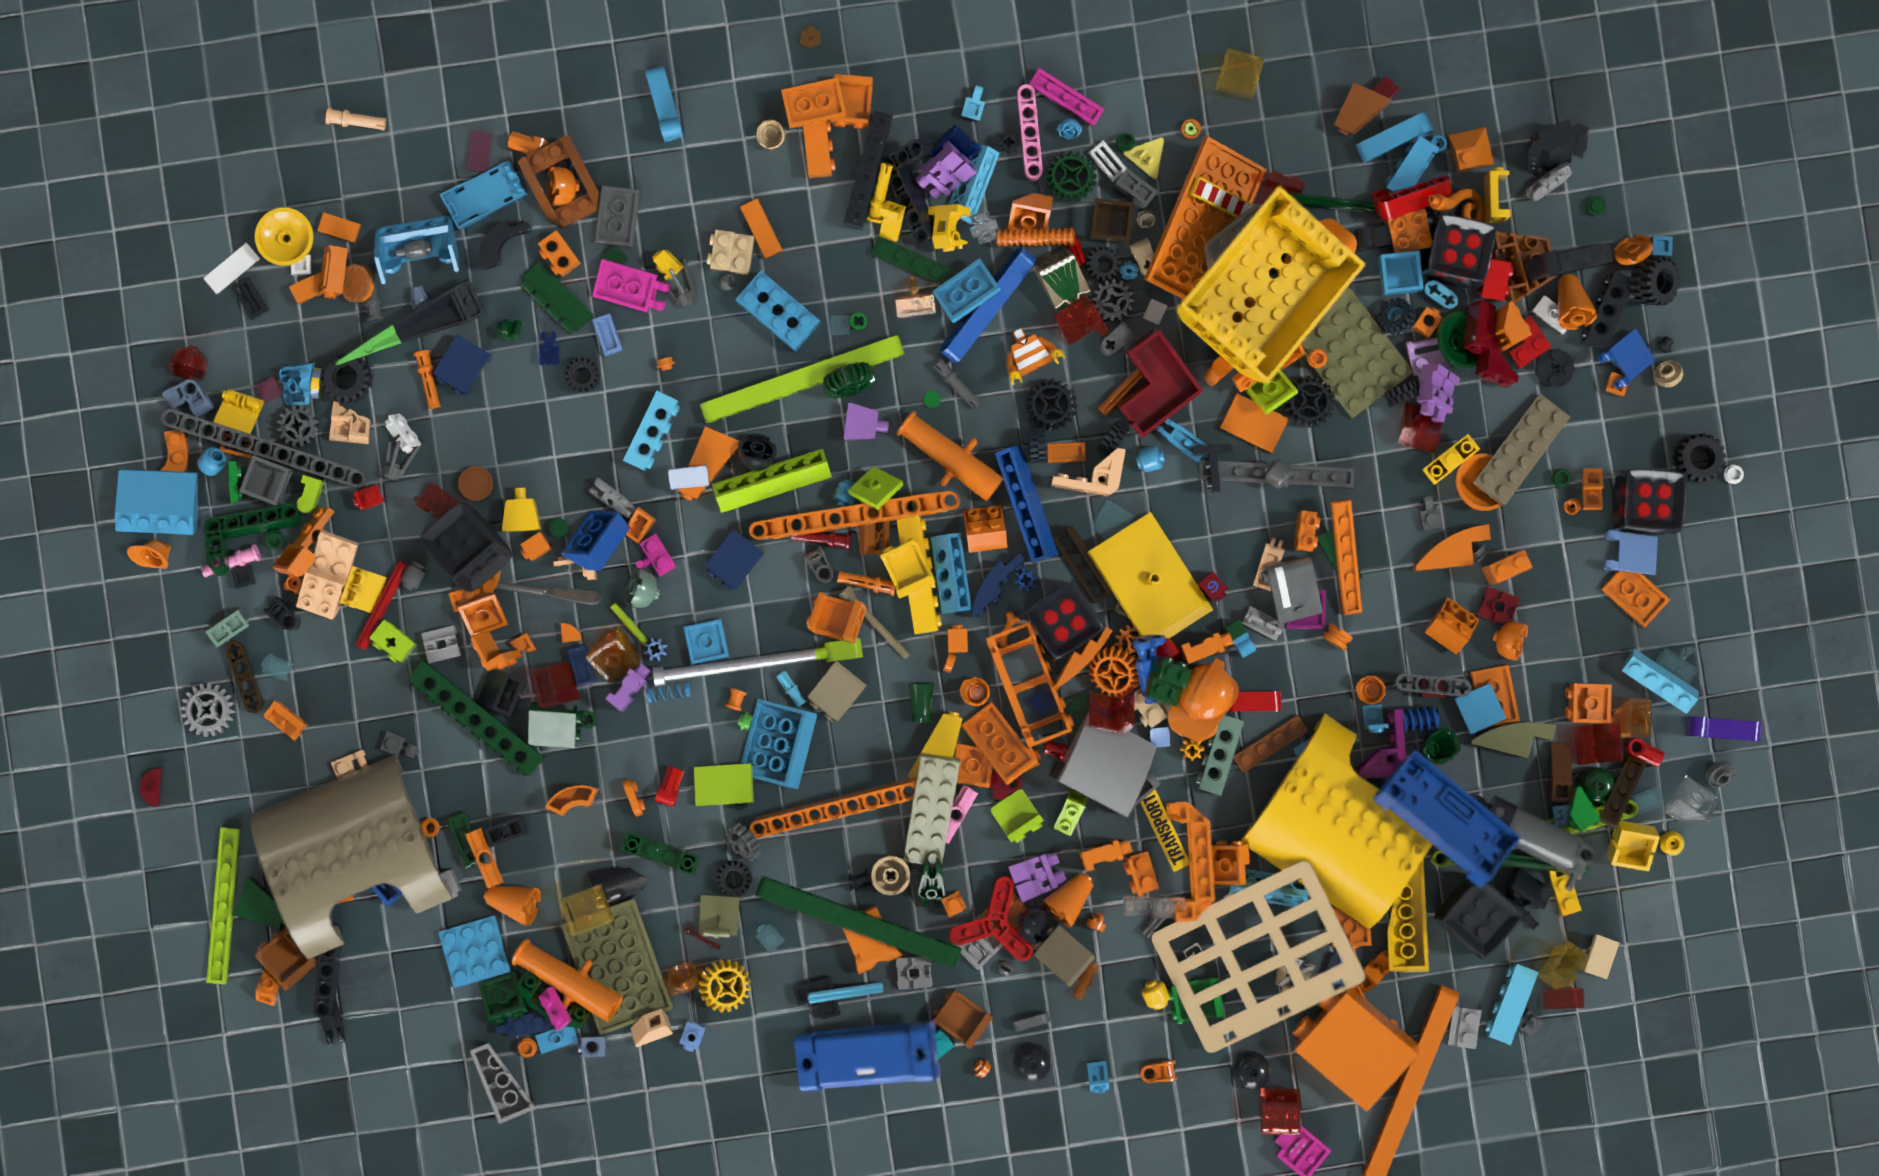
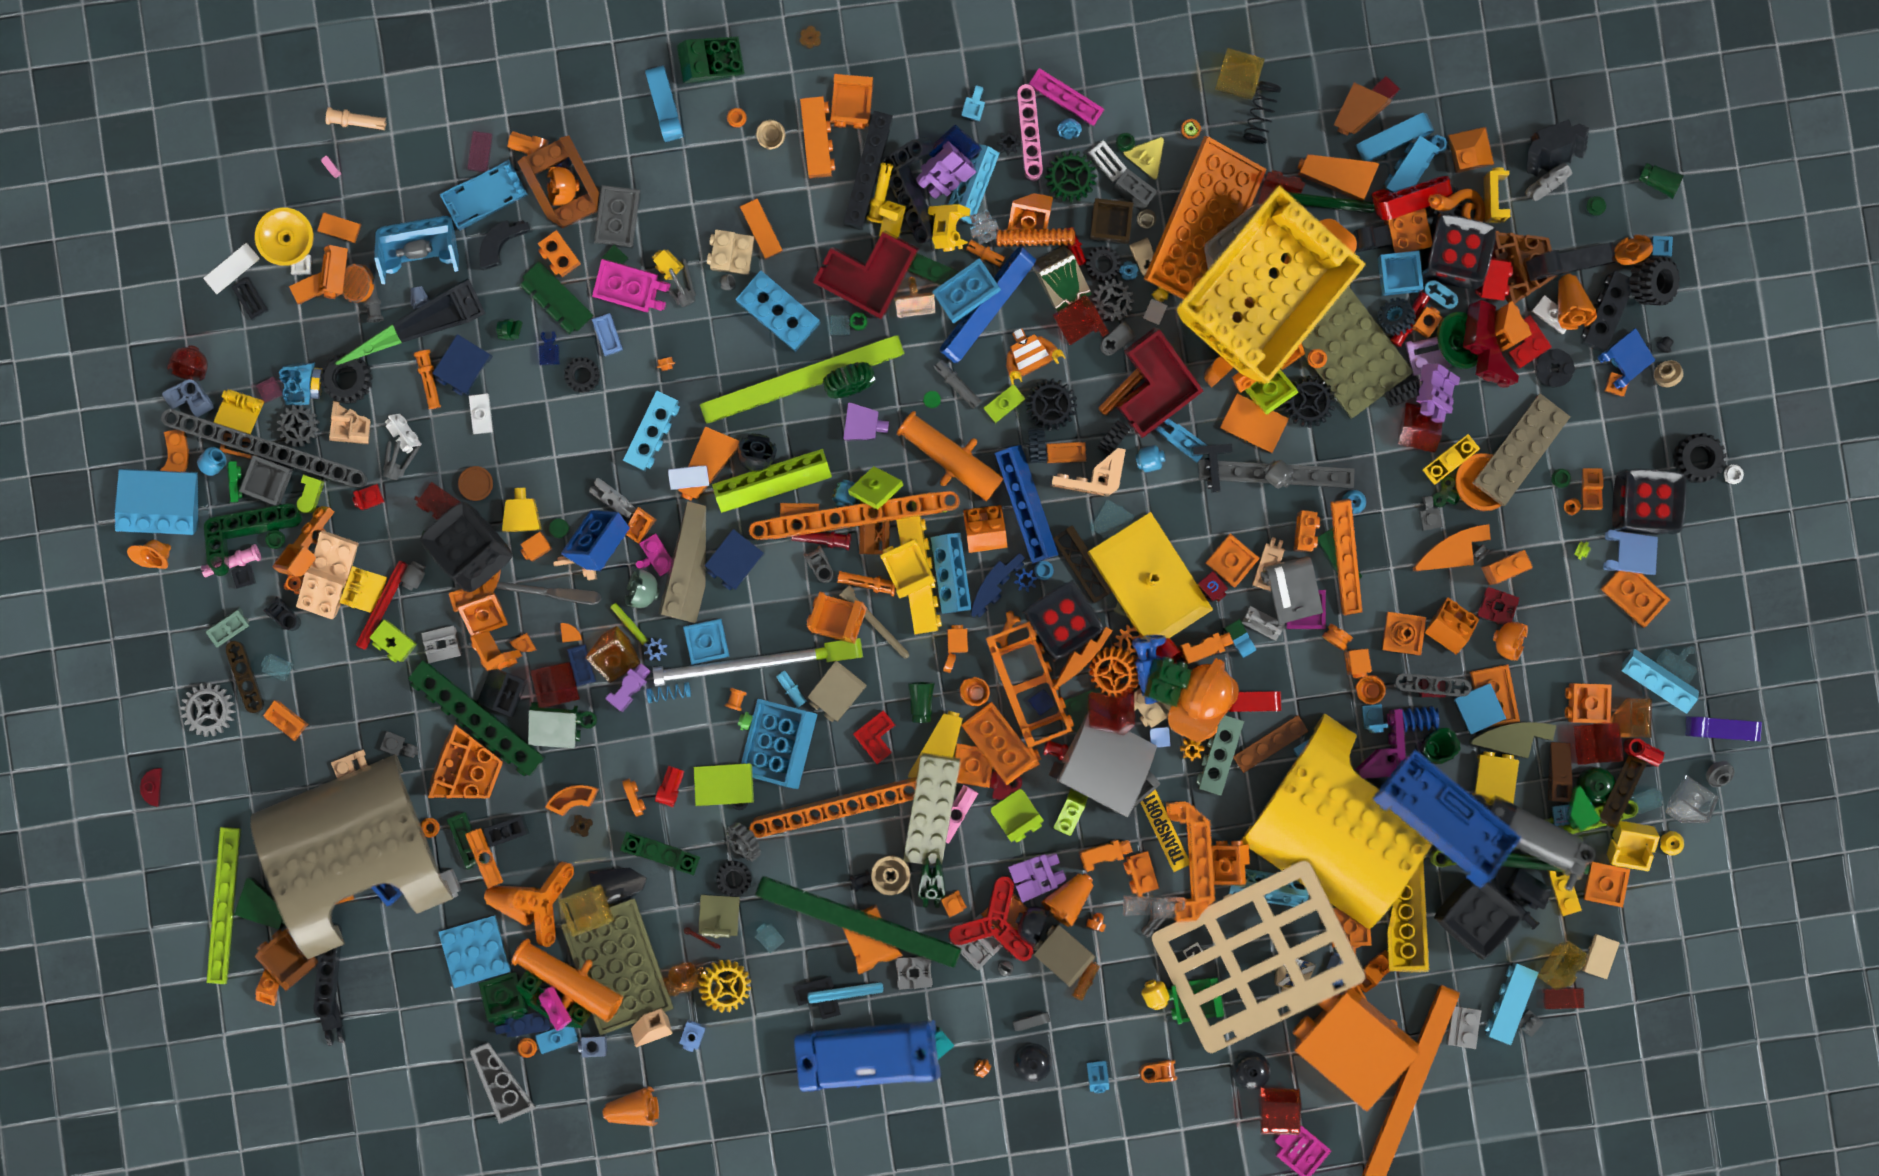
orange plate [781,77,847,129] -> none
dark orange panel [931,989,993,1050] -> none
tile [1189,176,1254,218] -> none
none -> bright pink tile [321,156,341,178]
none -> orange wedge [427,724,503,798]
none -> white plate [469,394,493,435]
none -> orange piece [507,861,574,947]
none -> dark brown plate [570,815,593,837]
none -> orange cone [603,1087,659,1126]
none -> dark tan wedge [658,501,706,623]
none -> dark green slope [677,37,745,83]
none -> orange plate [727,108,746,128]
none -> orange tile [780,503,819,523]
none -> dark red piece [813,231,919,319]
none -> red plate [853,710,895,764]
none -> orange pin [966,239,1005,268]
none -> lime plate [983,385,1025,424]
none -> dark azure plate [1034,561,1054,580]
none -> yellow hinge [1151,287,1169,302]
none -> orange plate [1205,533,1260,588]
none -> black piece [1243,81,1281,144]
none -> orange slope [1297,154,1379,201]
none -> dark azure plate [1342,490,1366,514]
none -> orange brick [1344,649,1372,678]
none -> orange plate [1382,612,1426,656]
none -> red pin [1390,292,1431,347]
none -> dark green piece [1432,476,1460,508]
none -> yellow panel [1472,751,1519,804]
none -> lime plate [1575,541,1591,560]
none -> orange plate [1583,862,1630,908]
none -> dark green plant [1638,163,1684,199]

